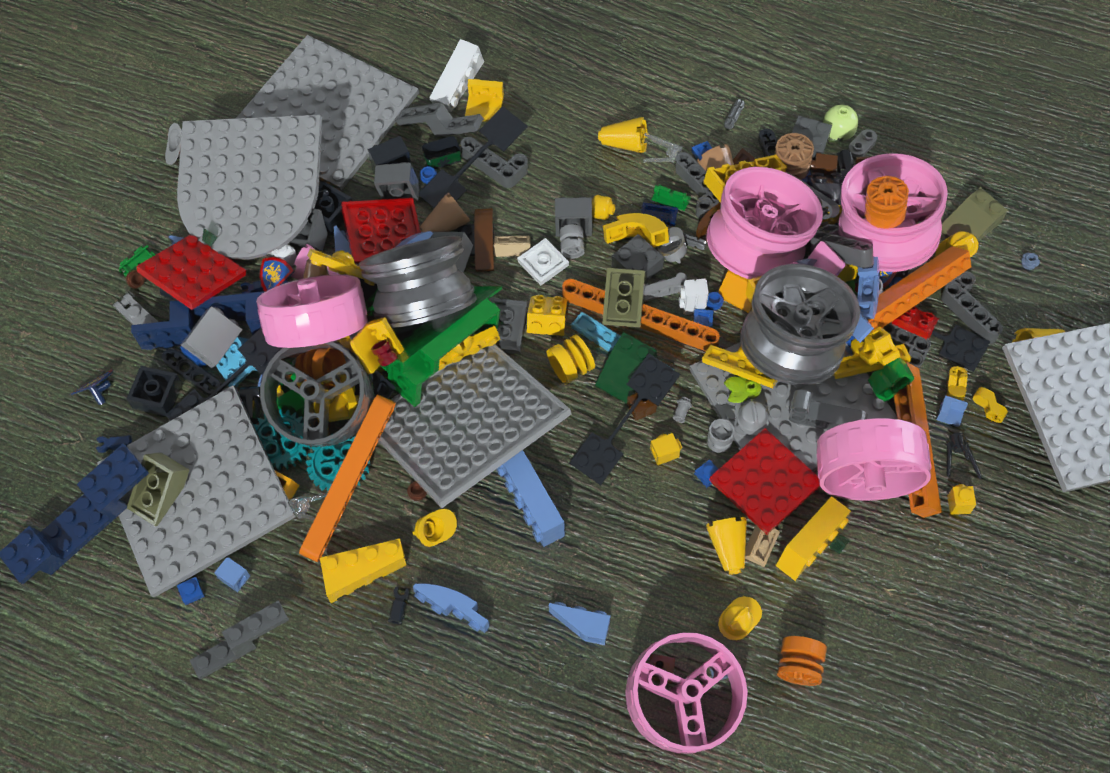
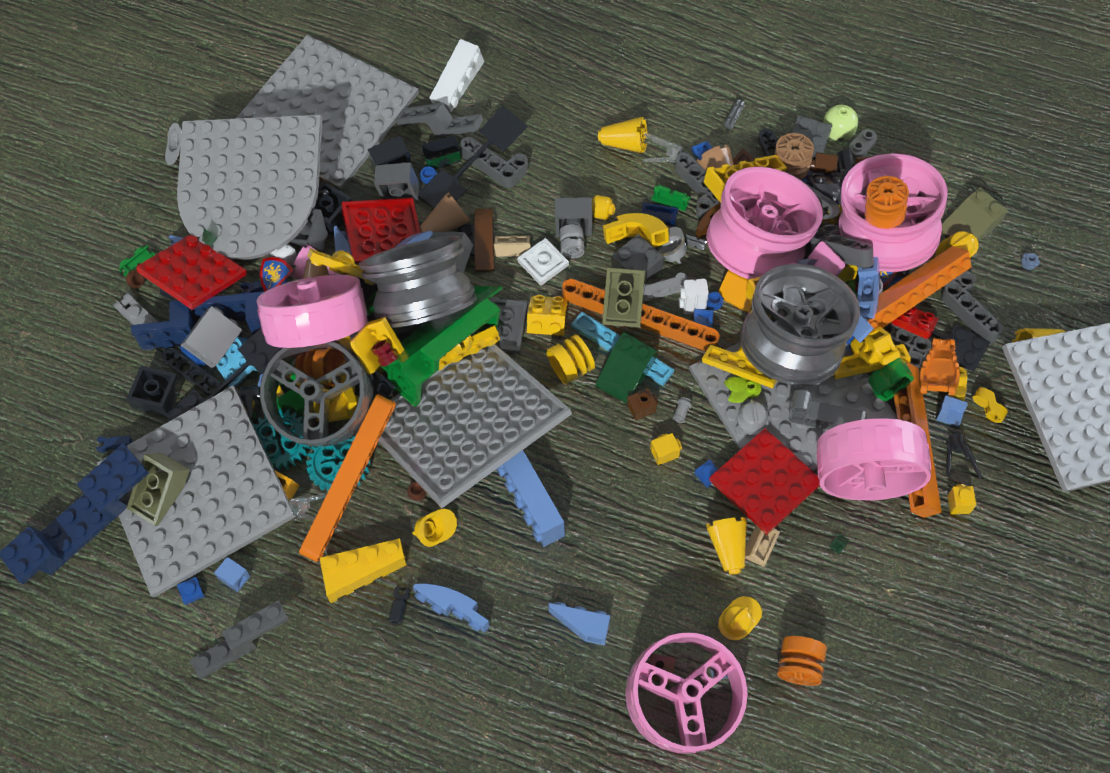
dark blue shield [70,369,114,405] -> none
yellow bracket [465,79,504,122] -> none
black hinge [569,354,681,486] -> none
light grey wheel [707,419,735,453] -> none
yellow wedge [776,496,851,581] -> none
none -> orange animal [920,339,960,395]

